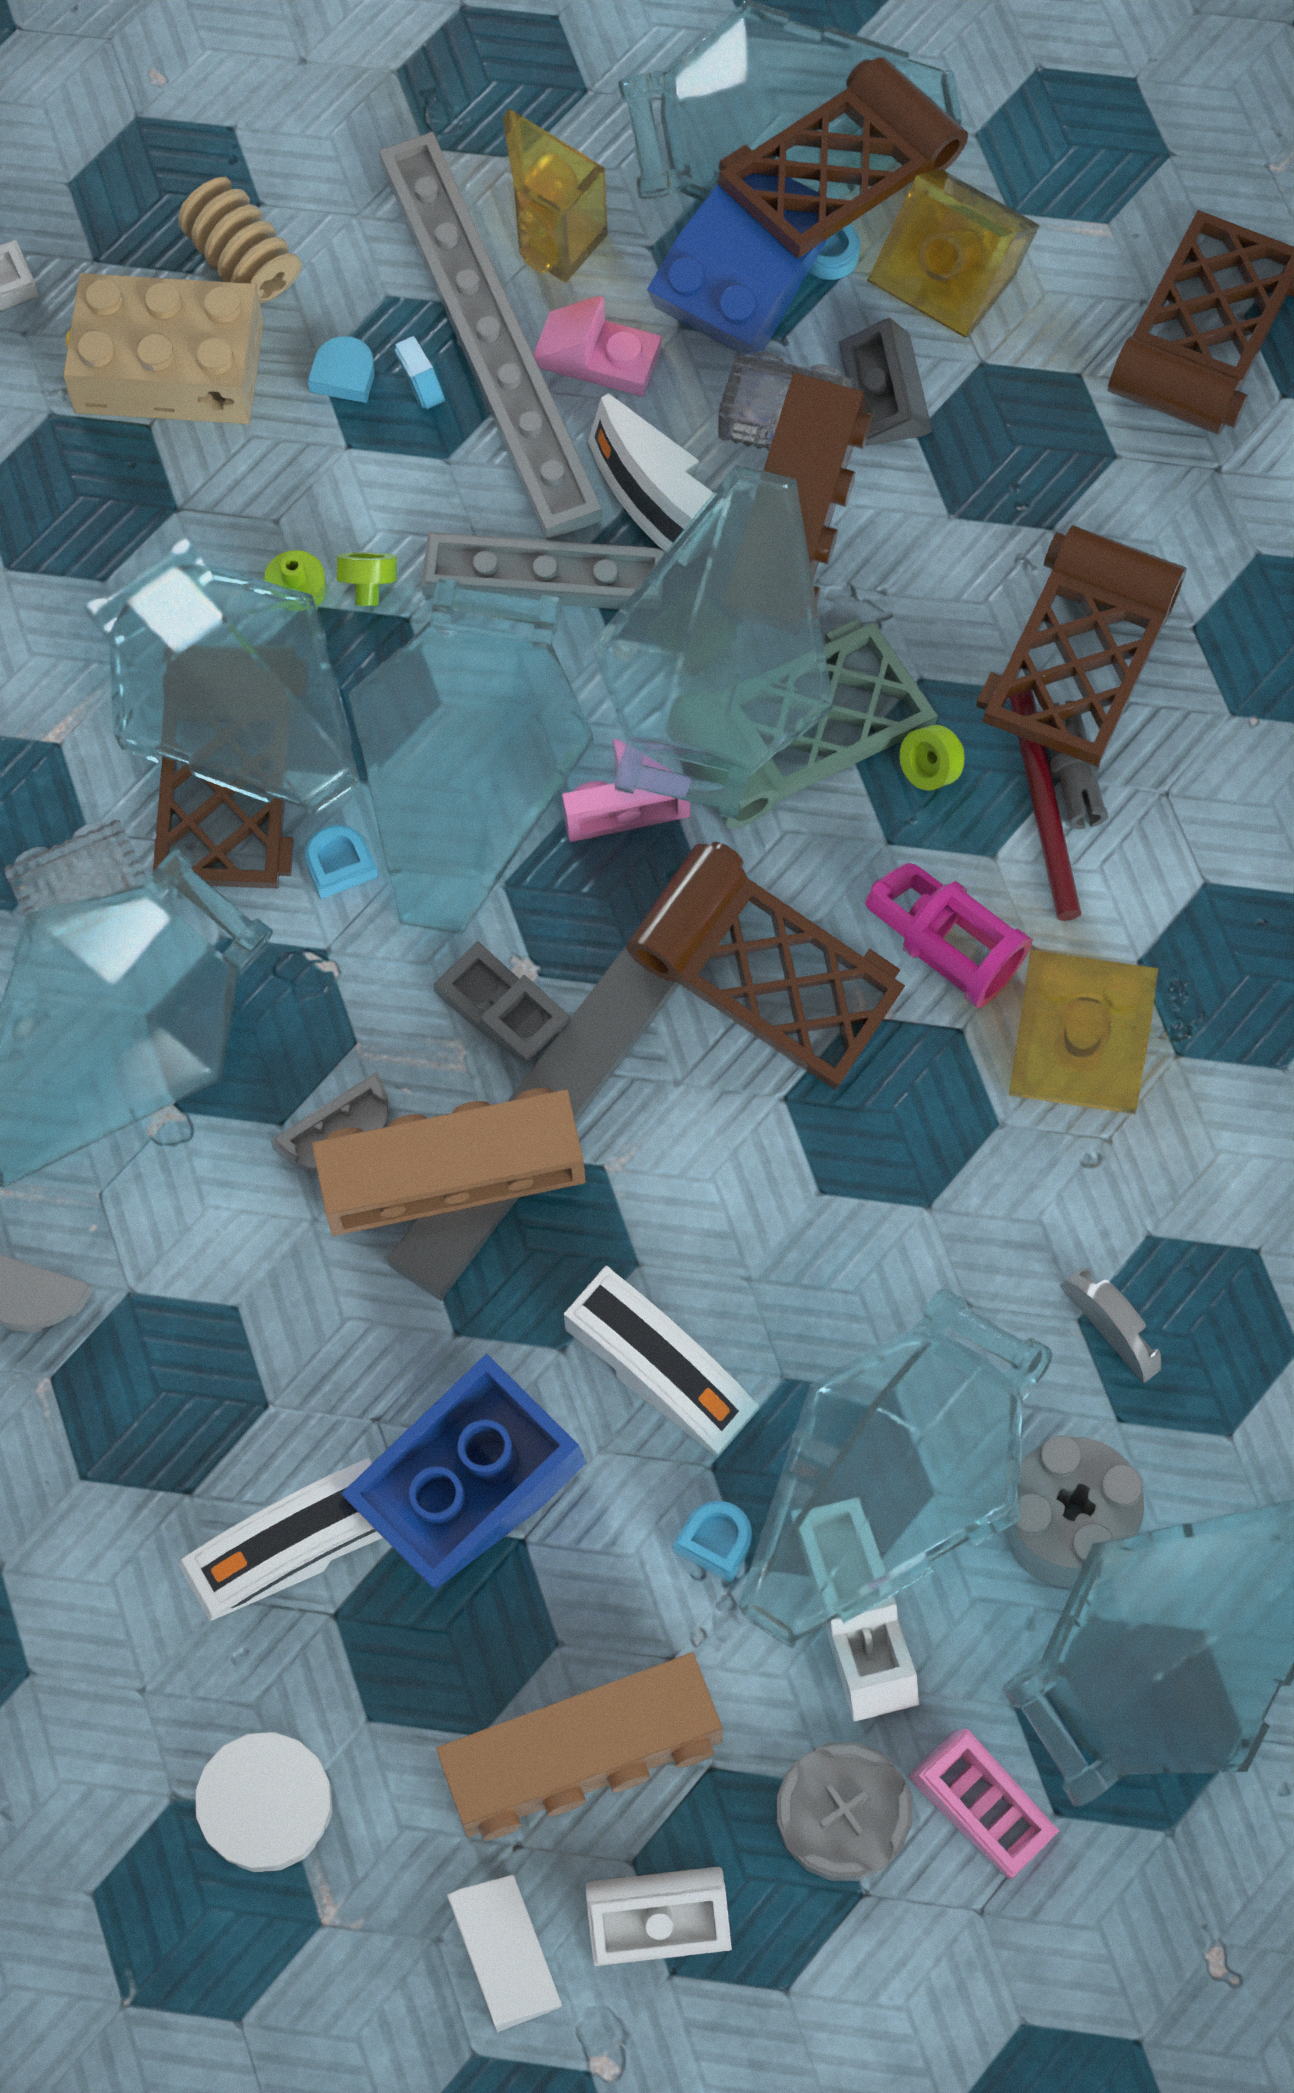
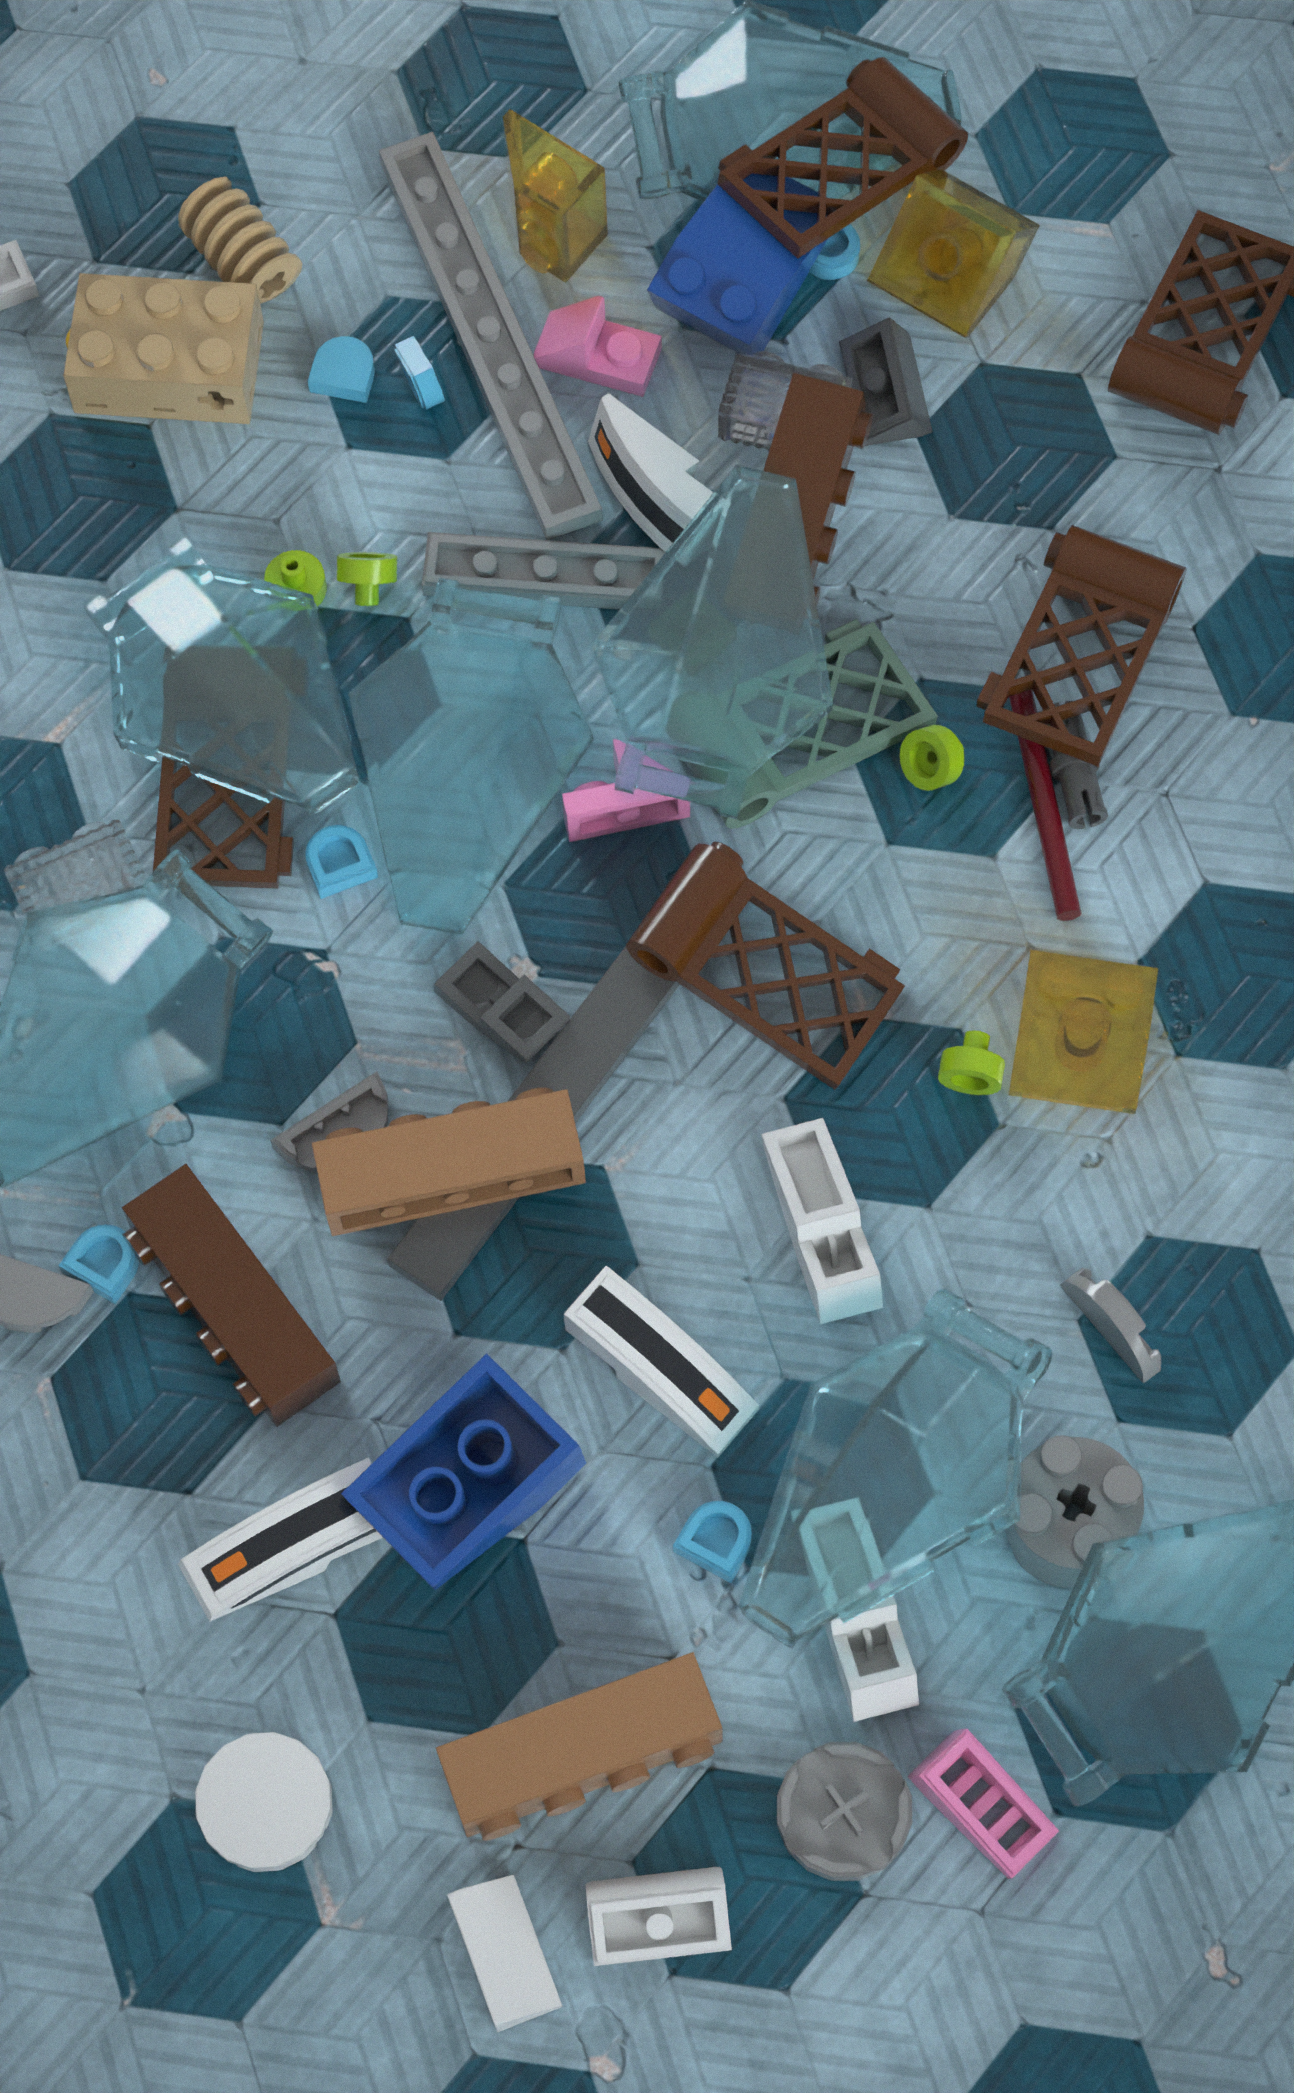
dark pink piece [865,863,1033,1009] -> none
none -> medium azure tile [58,1224,139,1304]
none -> reddish brown brick [121,1164,341,1427]
none -> white slope [761,1118,883,1324]
none -> lime tile [938,1030,1005,1095]

